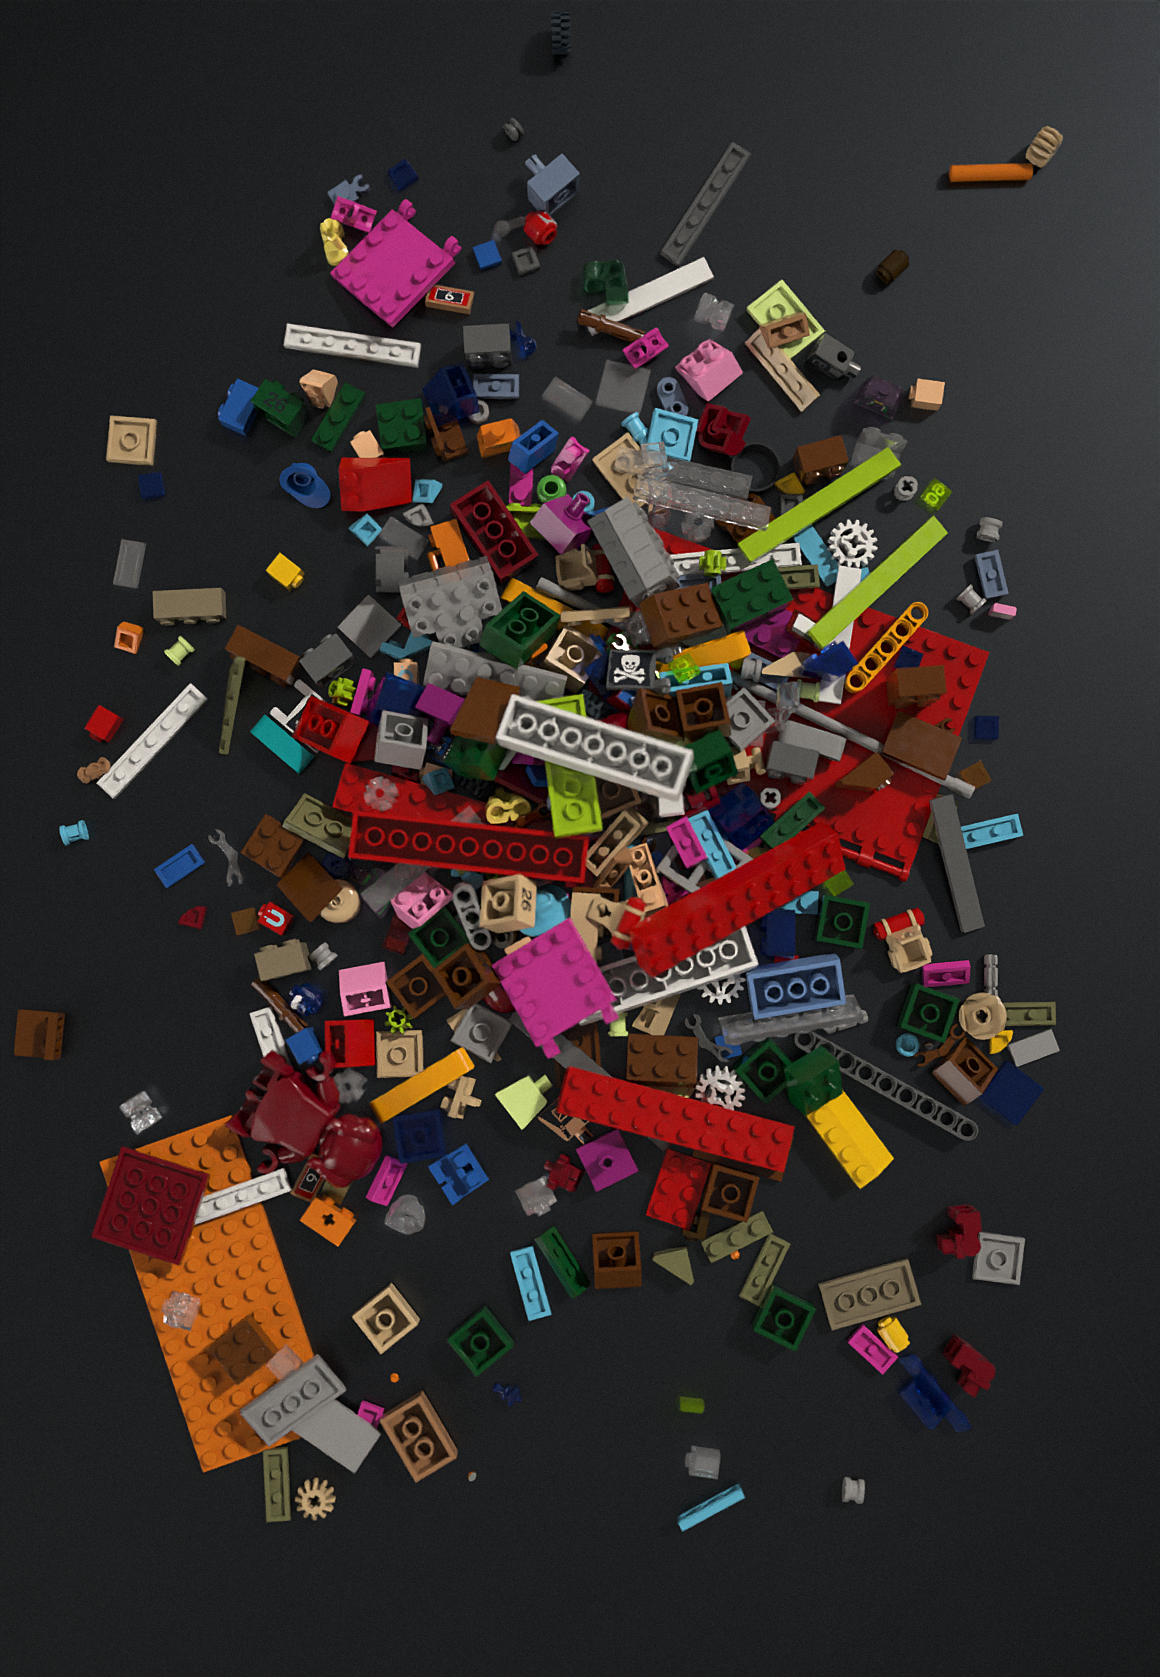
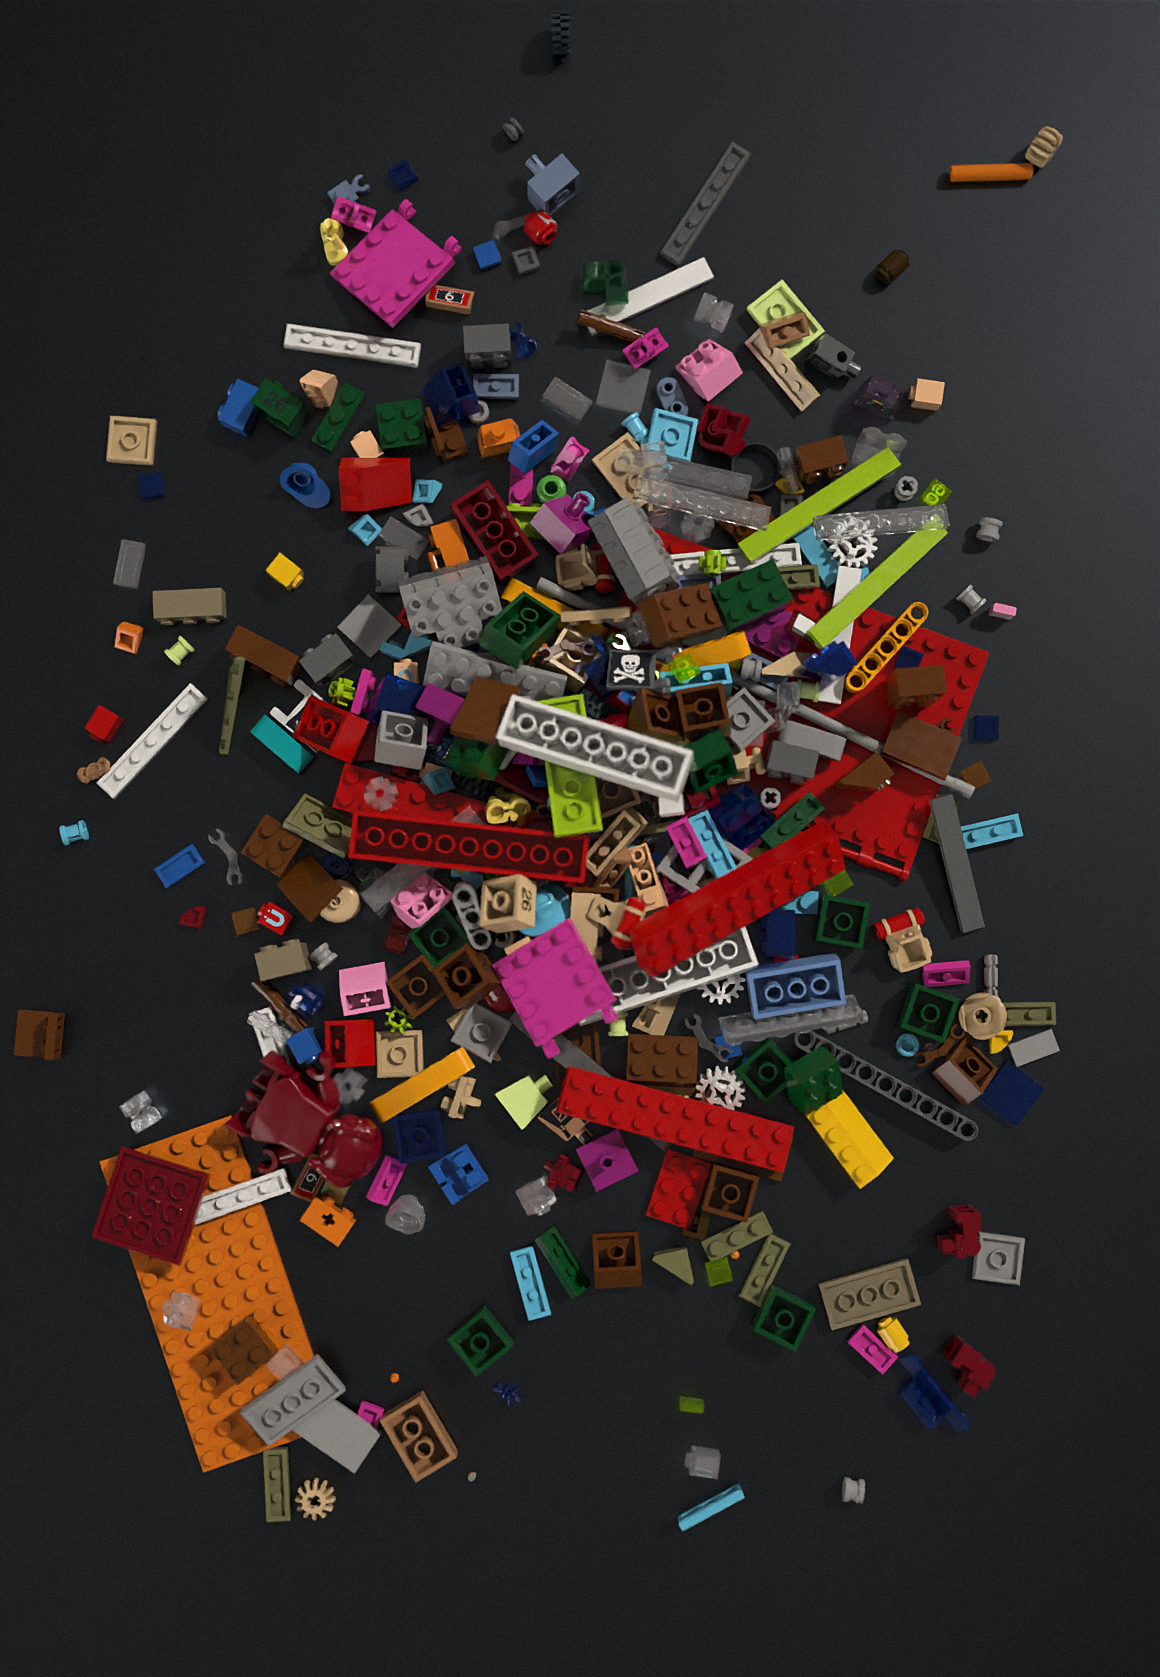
tan brick [352,1282,420,1354] -> none
sand blue plate [974,550,1009,600] -> none
none -> clear axle [247,1011,293,1045]
none -> reddish brown piece [536,640,594,664]
none -> clear neon green tile [705,1257,733,1286]
none -> clear axle [777,447,802,494]
none -> clear plate [812,504,950,541]

